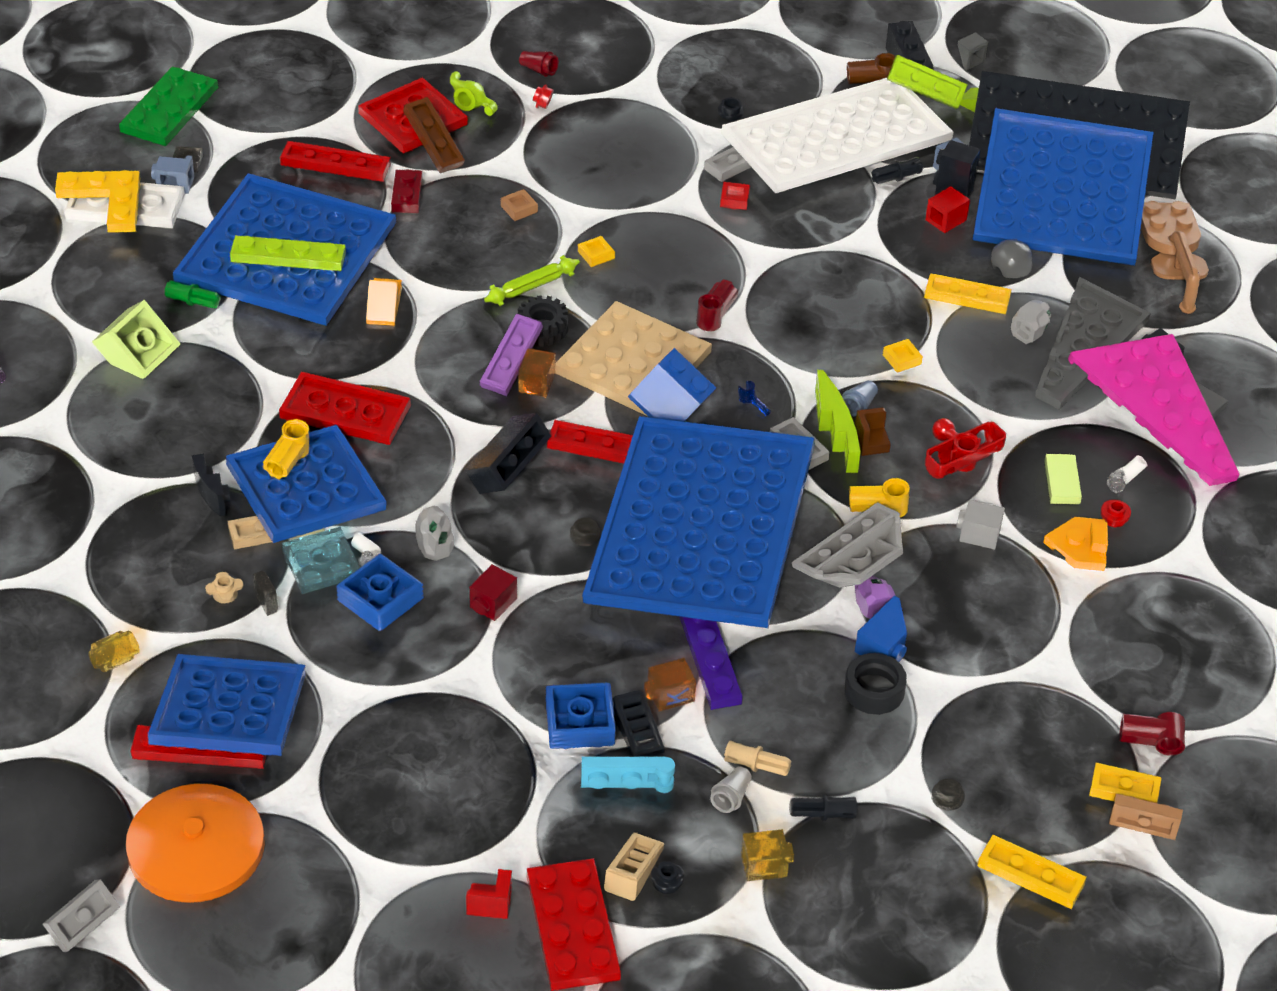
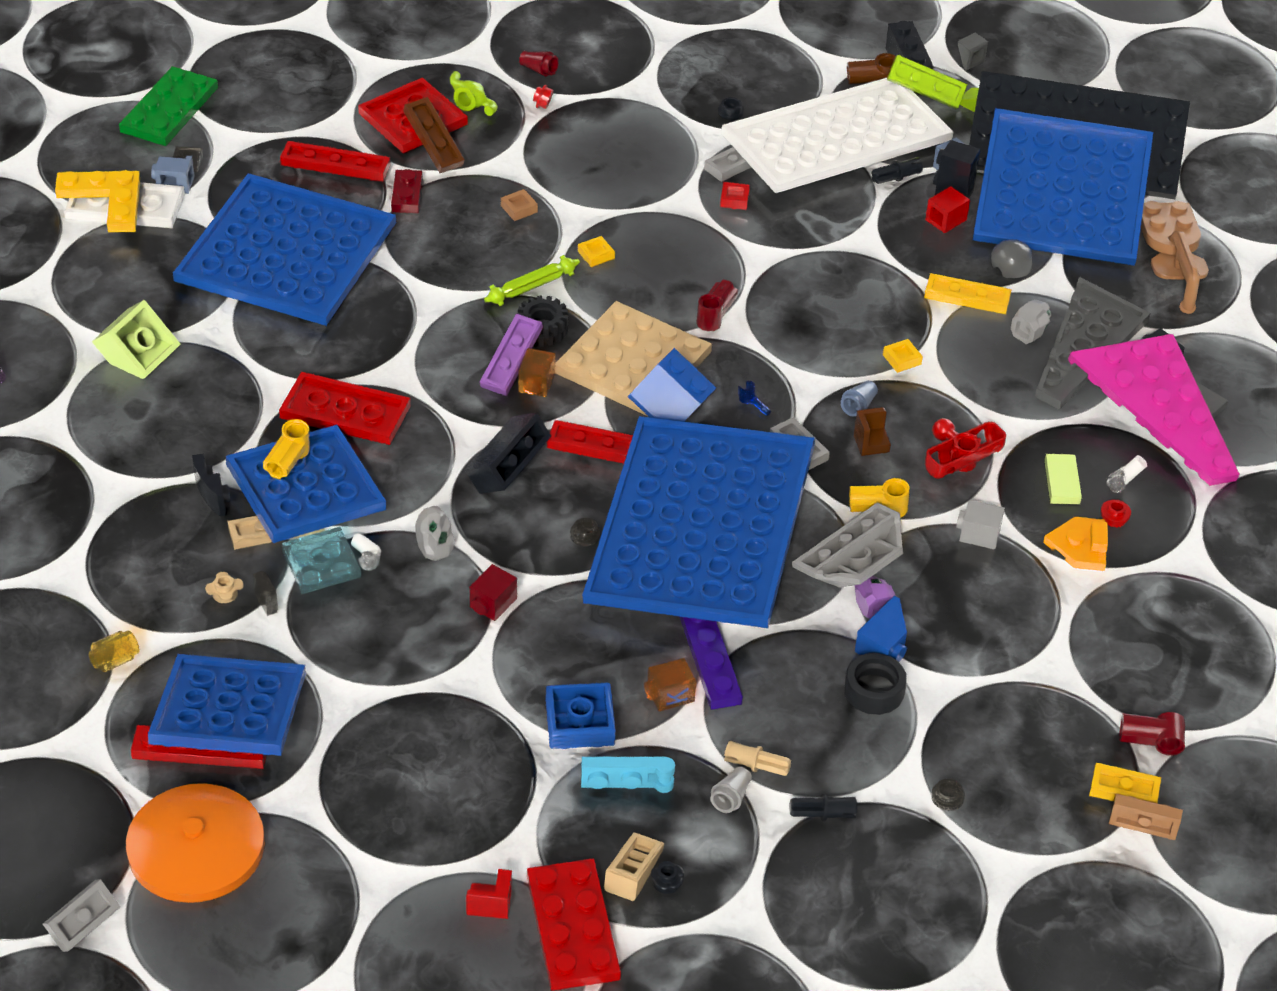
green axle [165,280,221,309] -> none
lime plate [230,235,346,271] -> none
blue brick [336,554,424,631] -> none
slope [366,278,402,326] -> none
black slope [612,690,665,757] -> none
clear yellow brick [741,829,794,881] -> none
lime slope [815,370,861,473] -> none
yellow plate [977,835,1087,909] -> none

